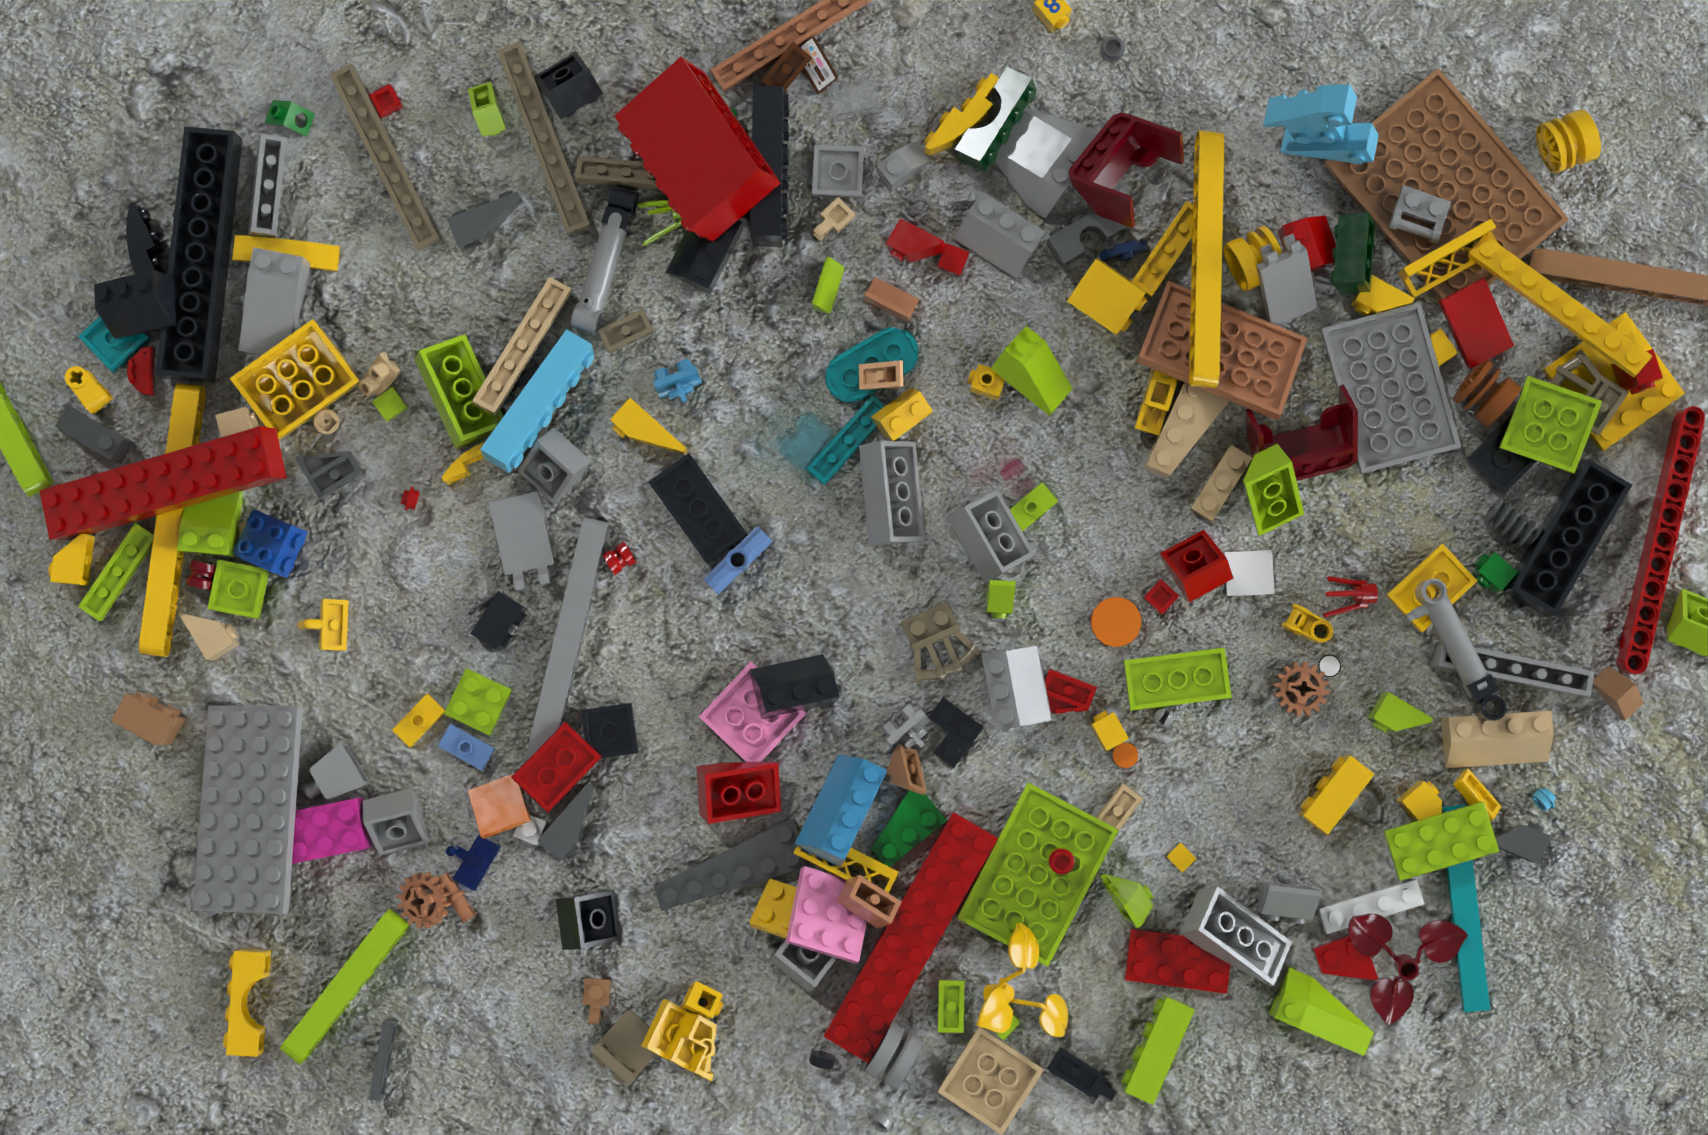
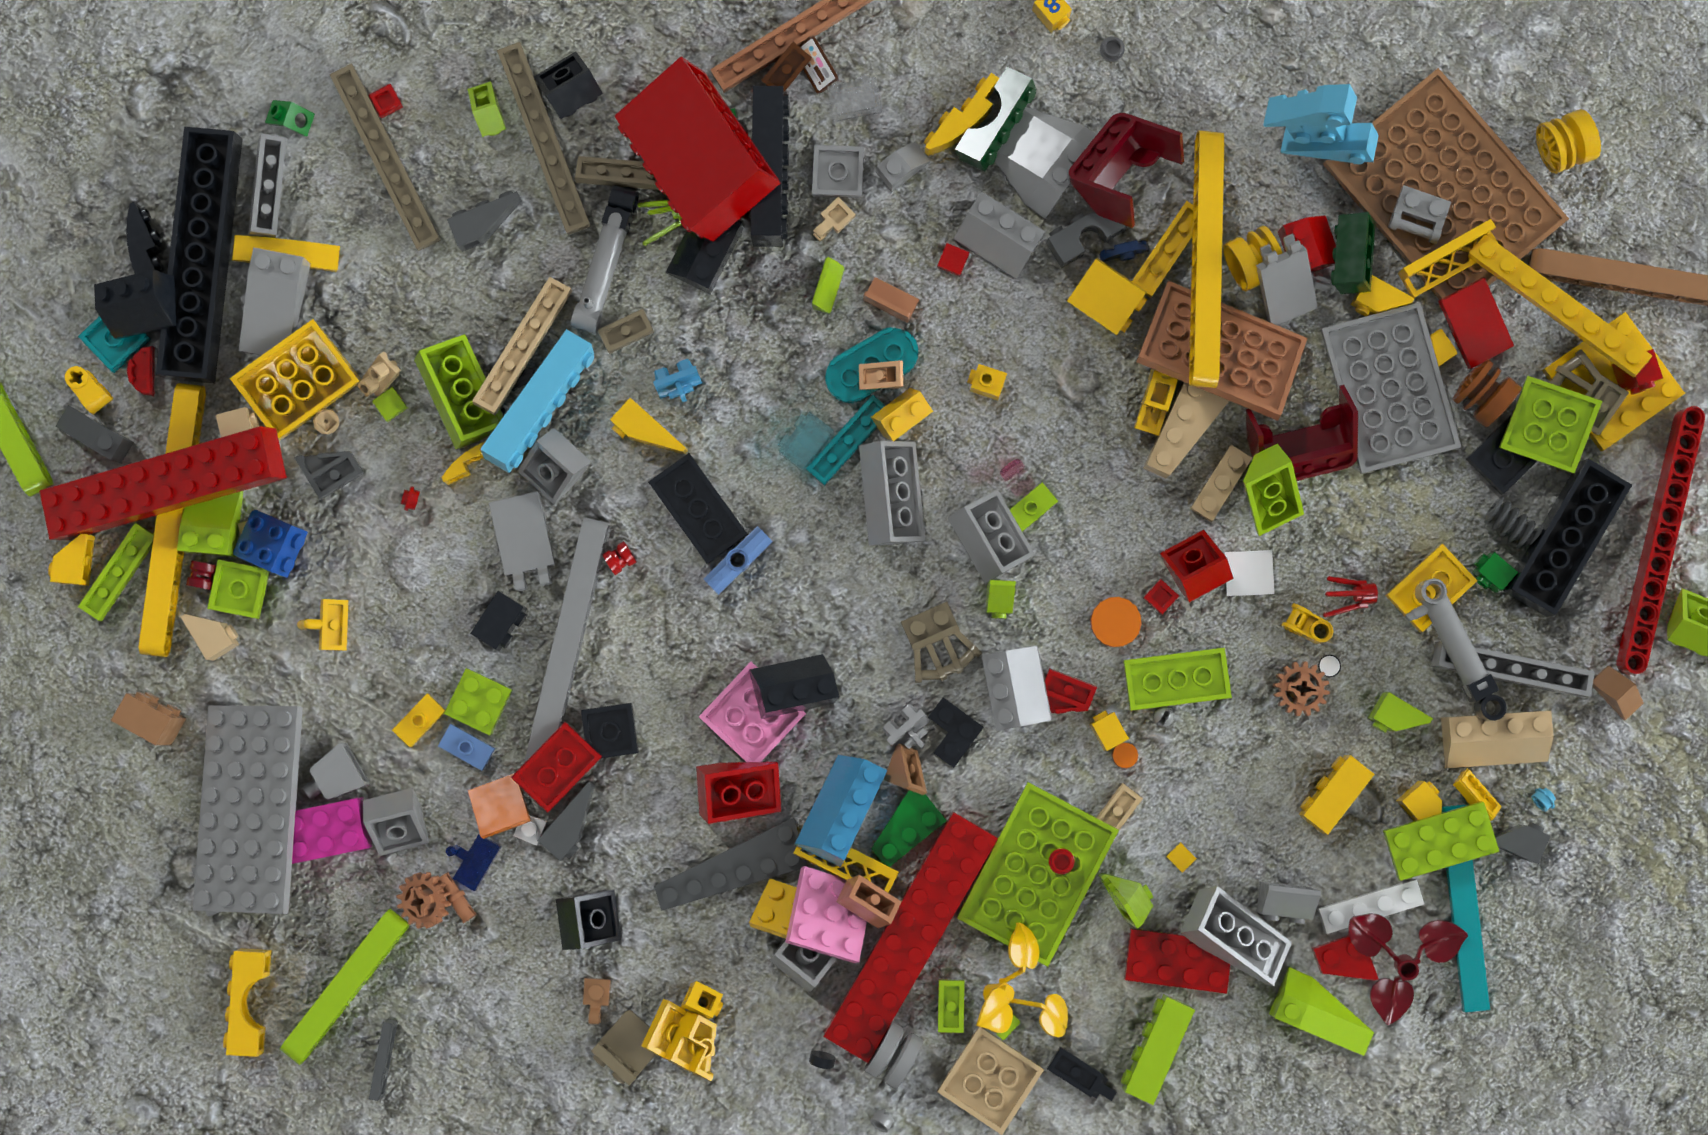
red slope [885,218,947,263] -> none
lime slope [990,326,1073,416] -> none

